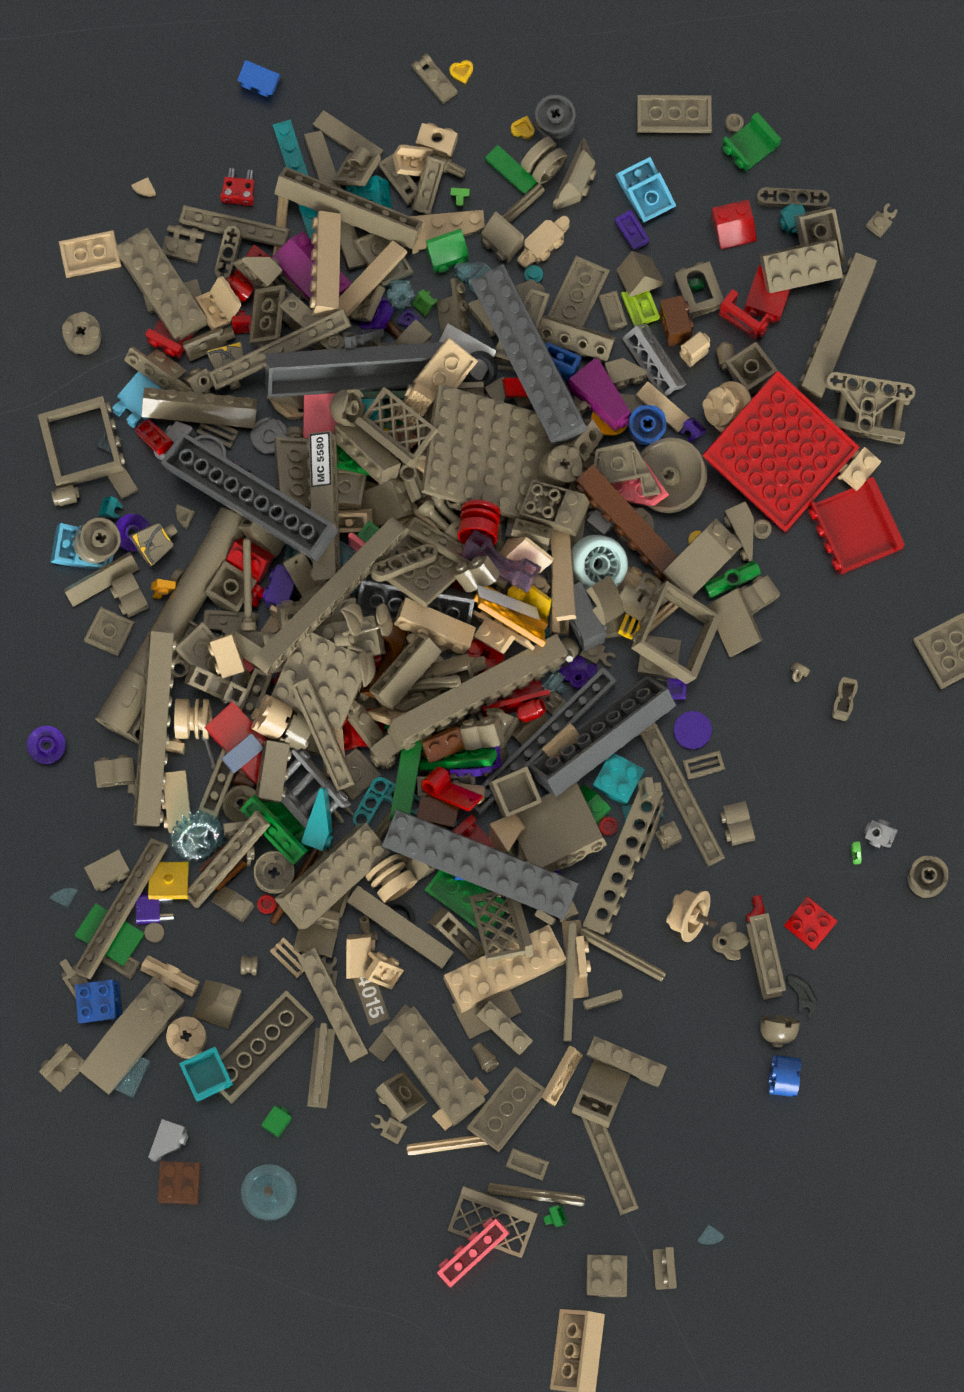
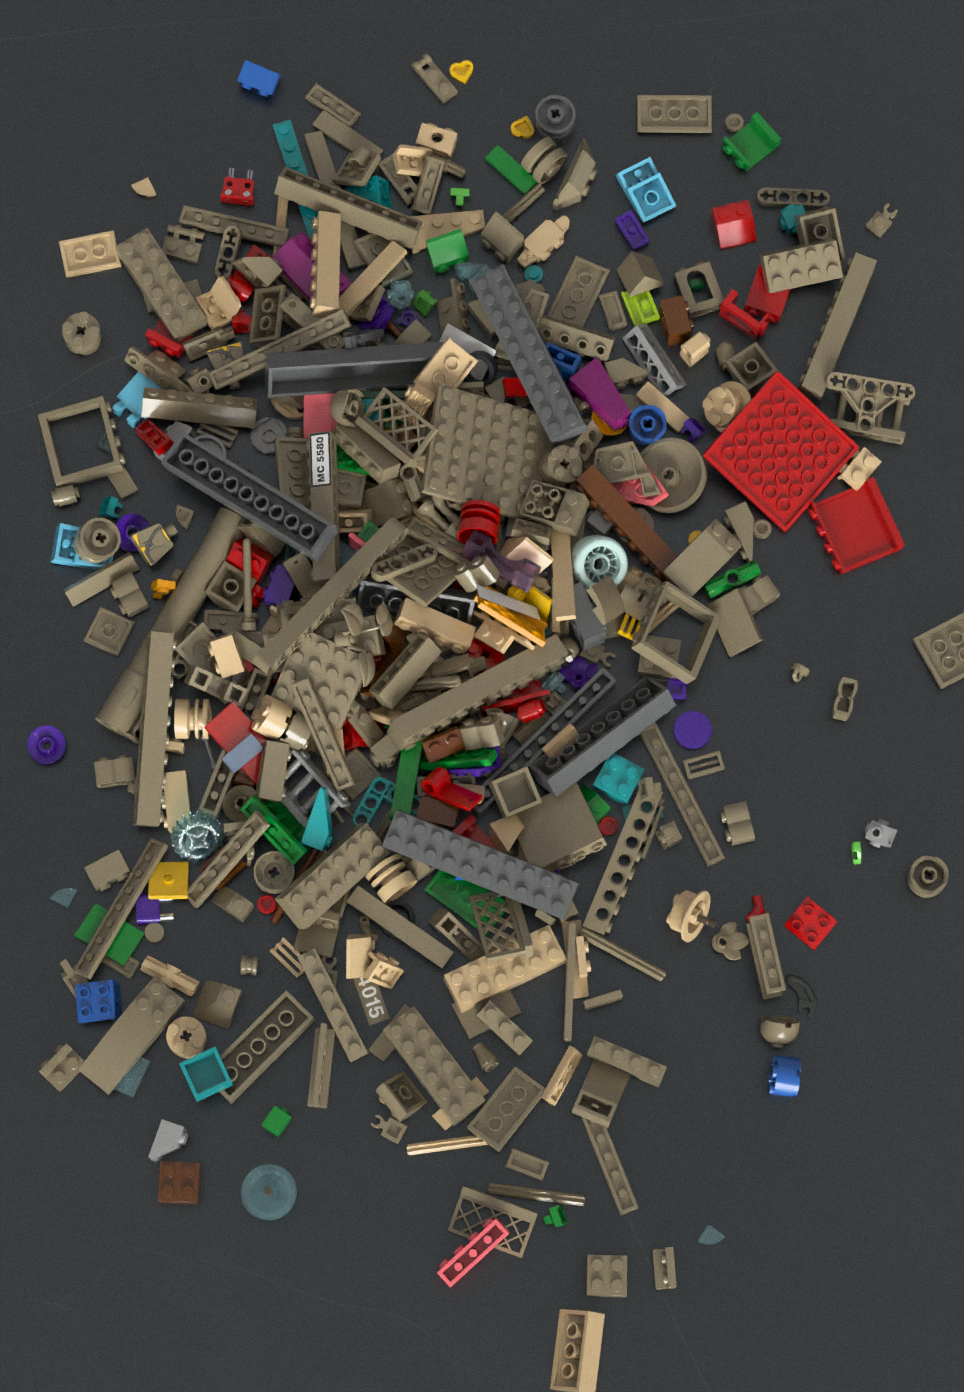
none -> dark tan tile [305,83,361,128]

